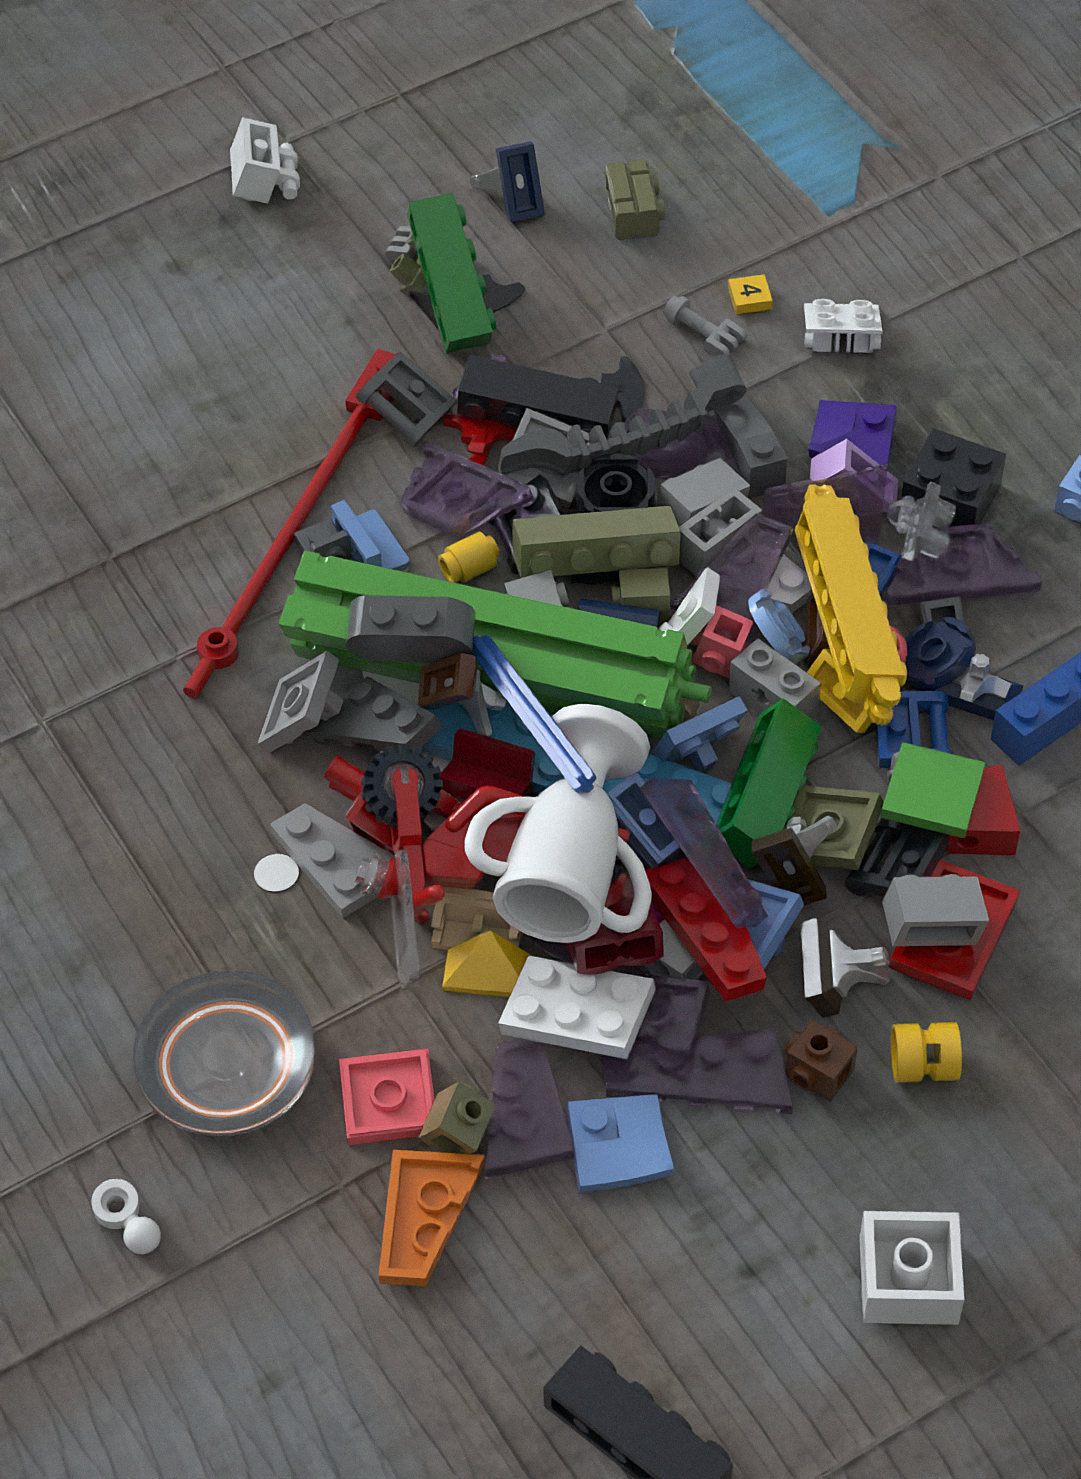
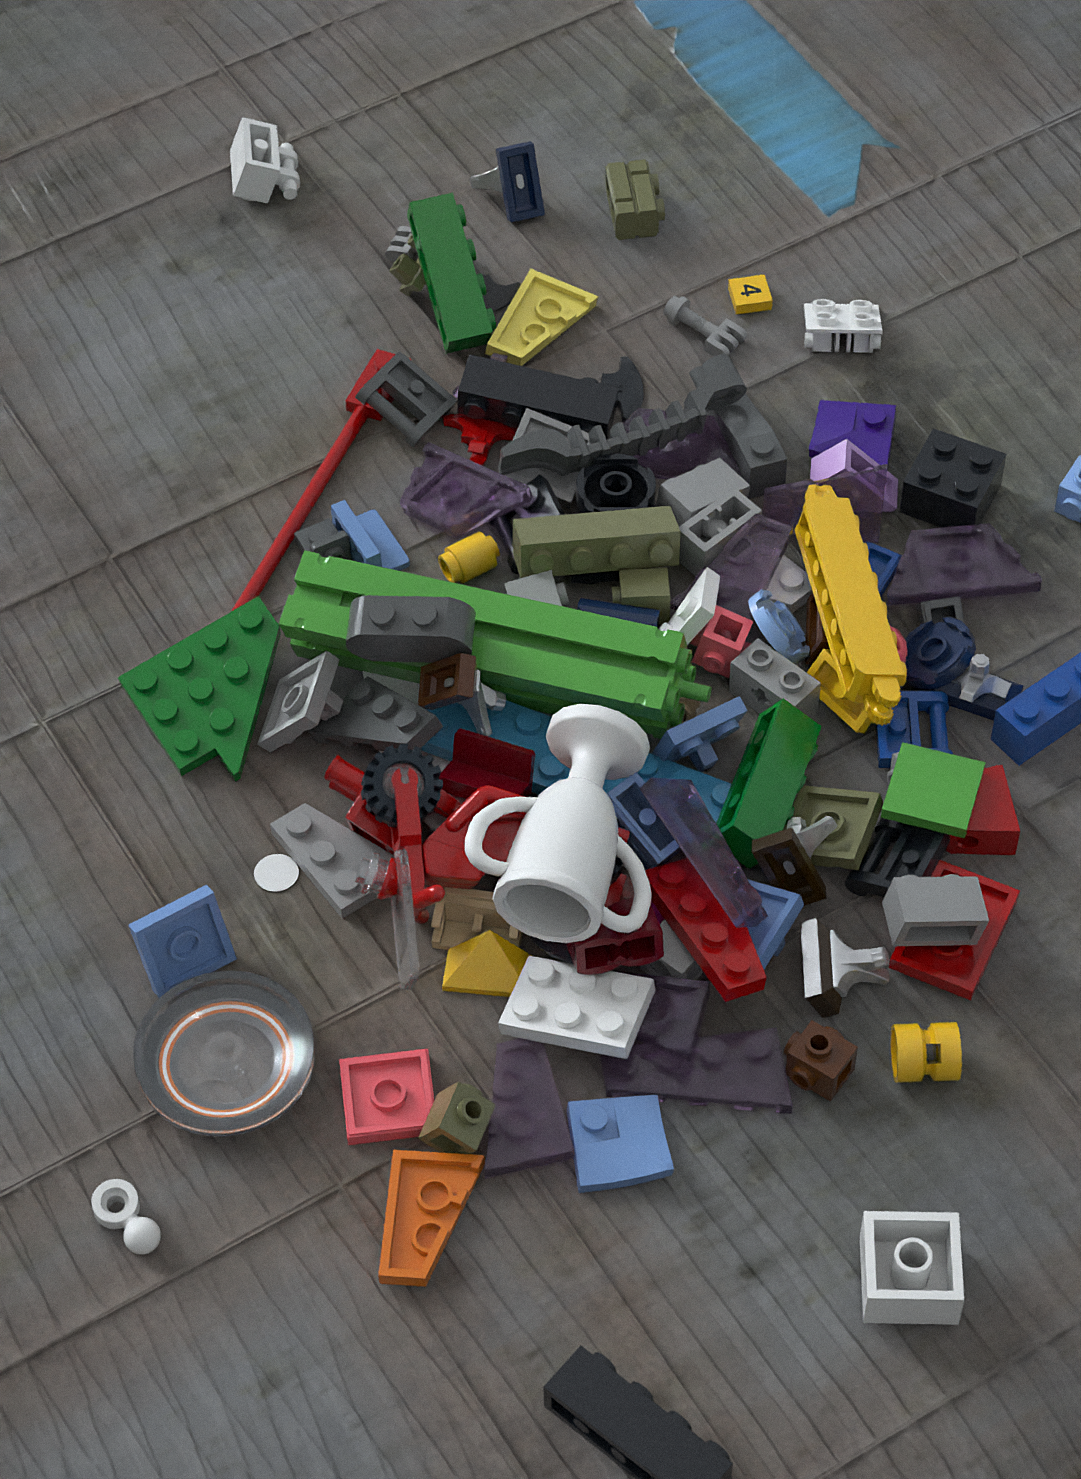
axle [472,635,597,793] -> none
clear hips [887,481,956,562] -> none
none -> green wing [117,596,281,782]
none -> medium blue hinge [128,884,237,999]
none -> light yellow wing [485,268,598,366]

